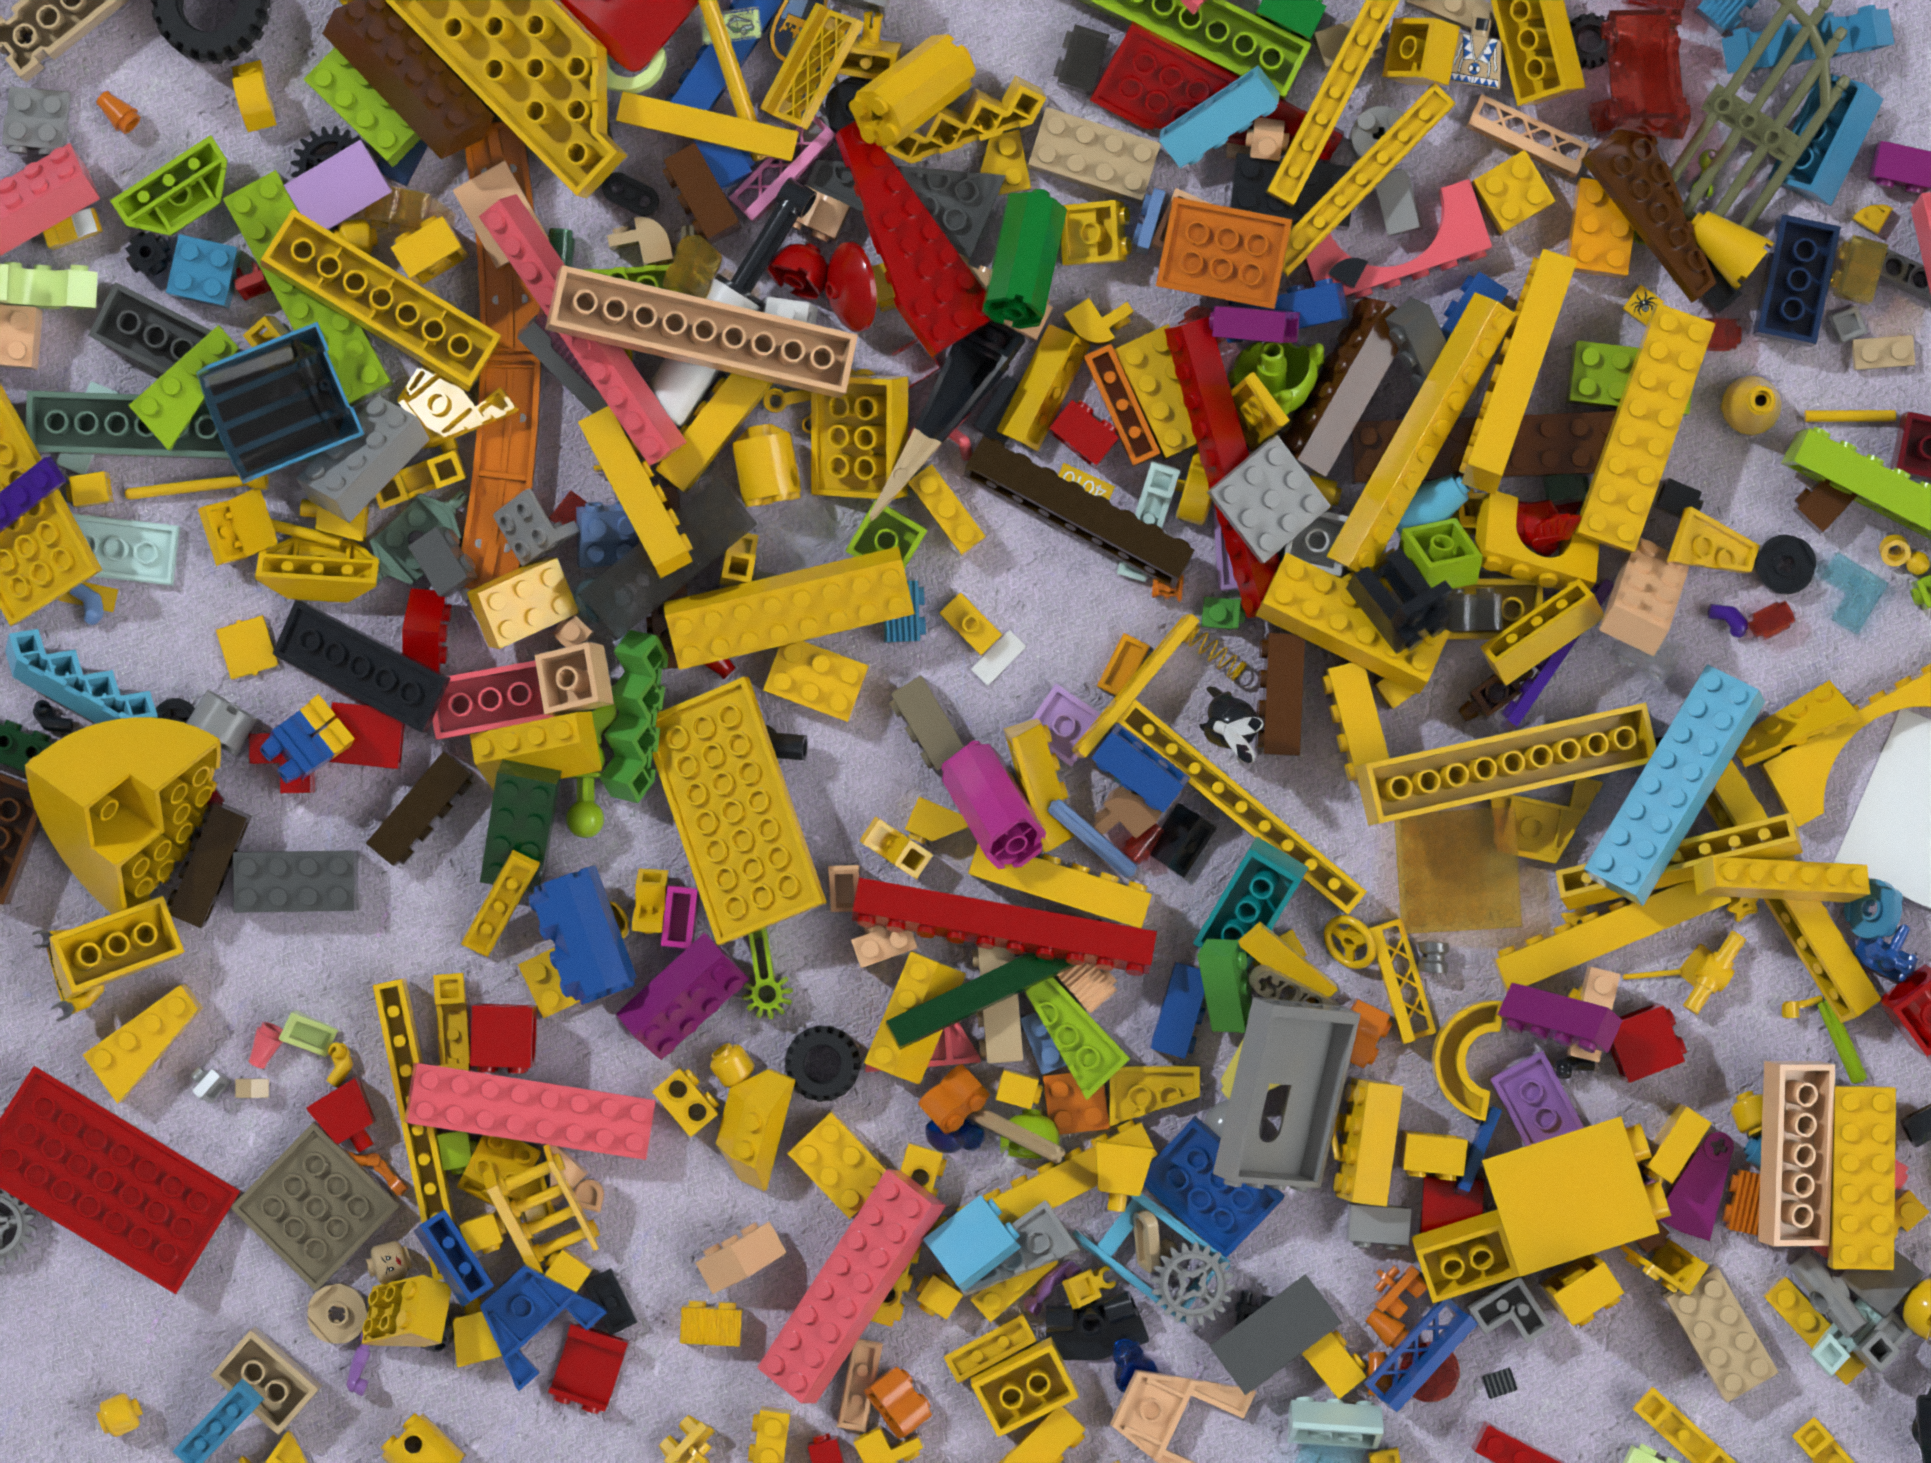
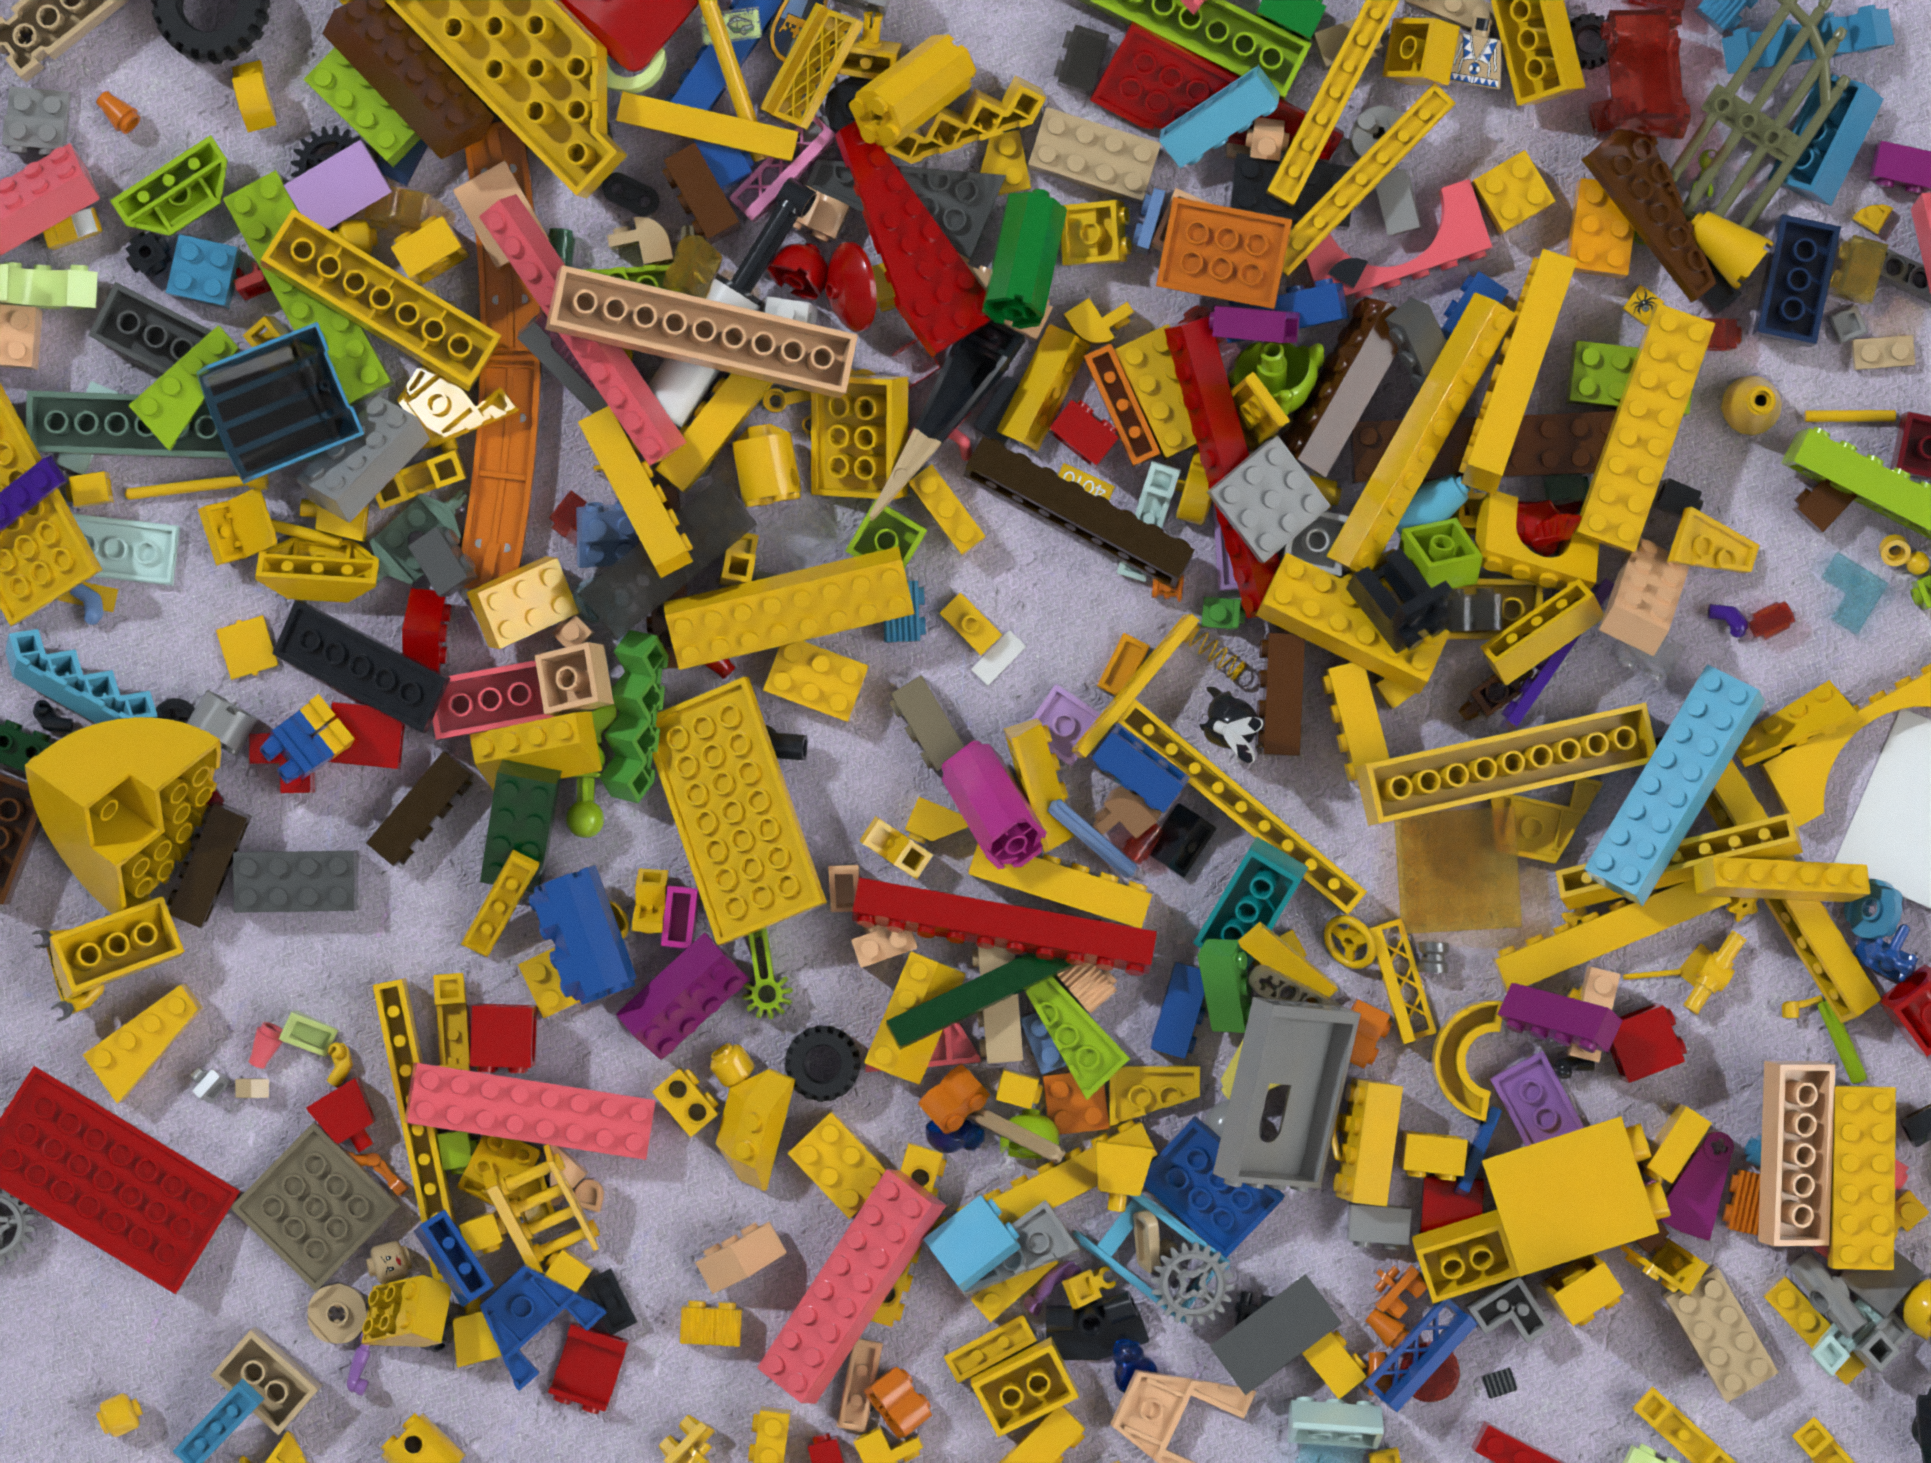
light grey bracket [493,488,580,566] -> none
yellow brick [915,1272,963,1320] -> none
light nougat fence [1466,94,1590,178] -> none
yellow head [1730,1090,1763,1137] -> none
black plate [1755,534,1816,595] -> none

